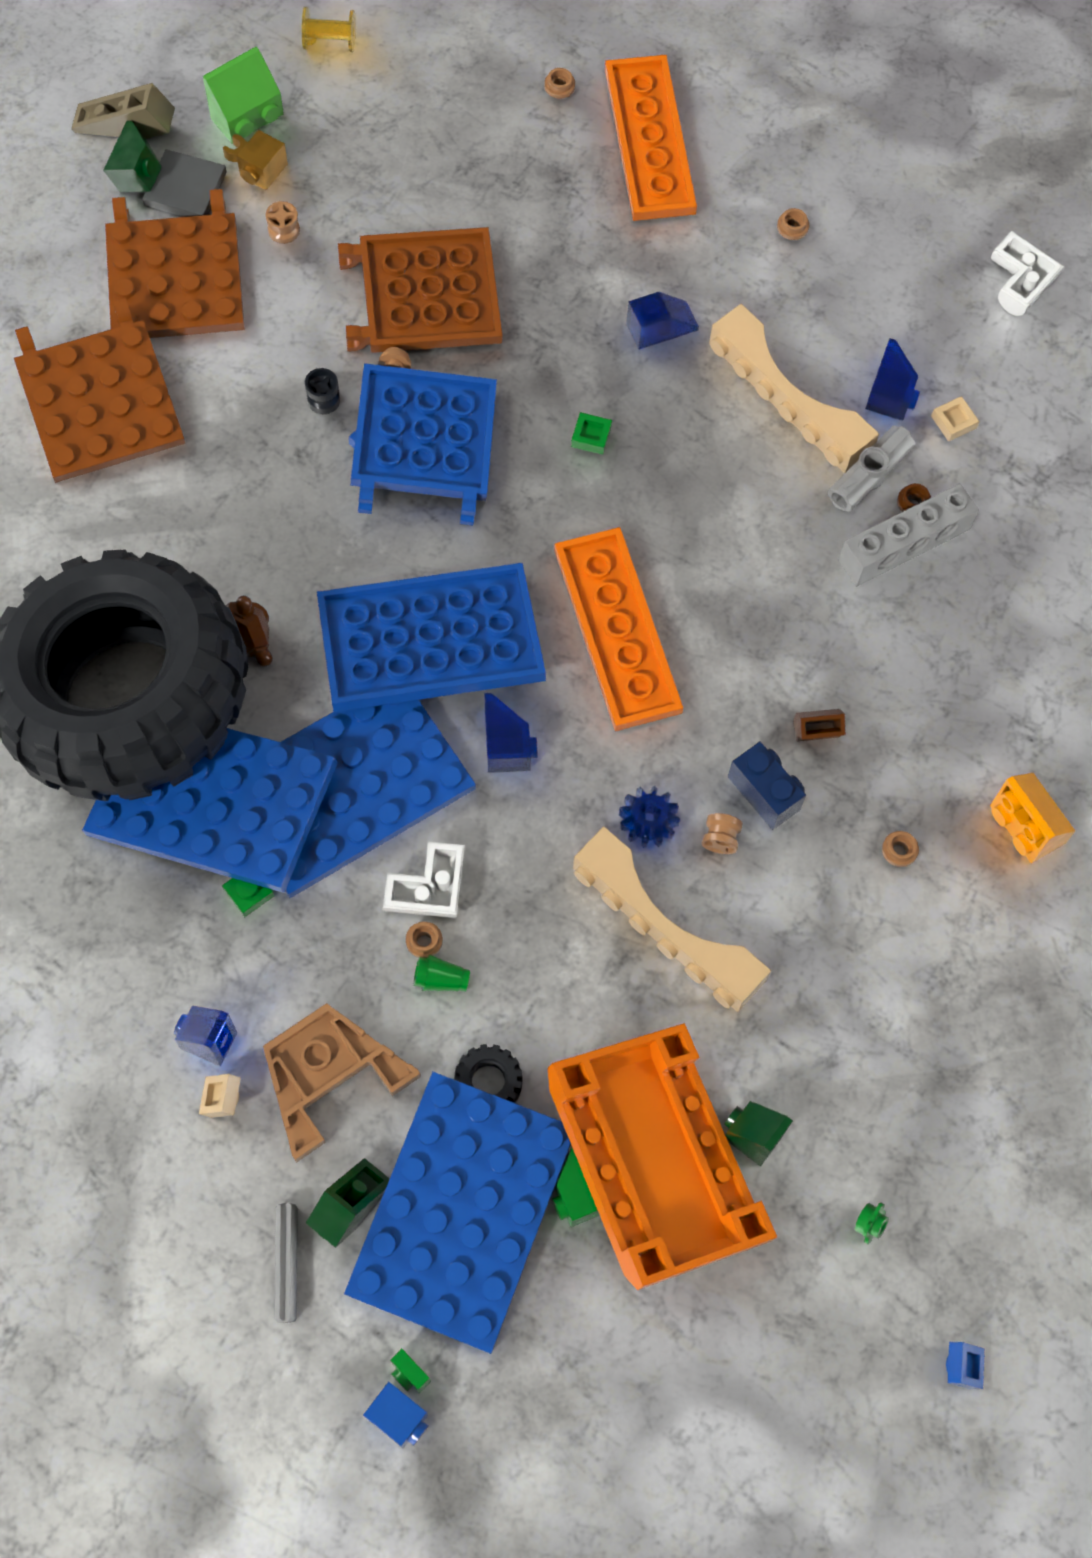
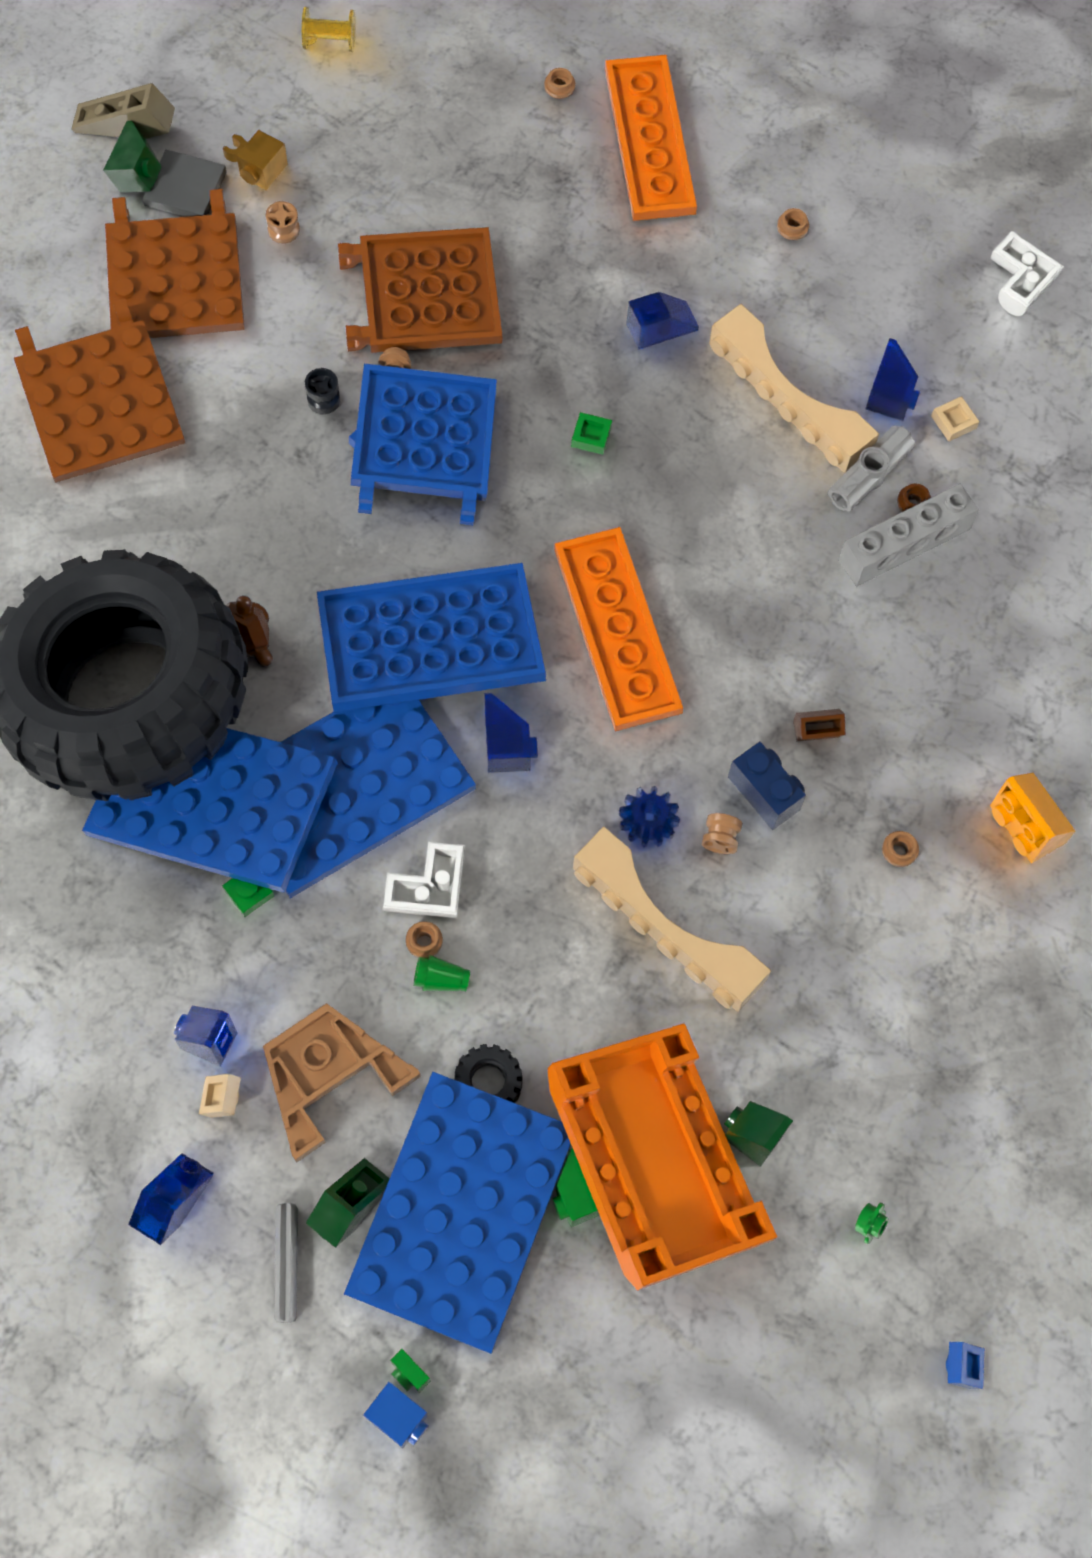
bright green slope [203,46,284,144] -> none
none -> clear blue slope [128,1153,214,1245]

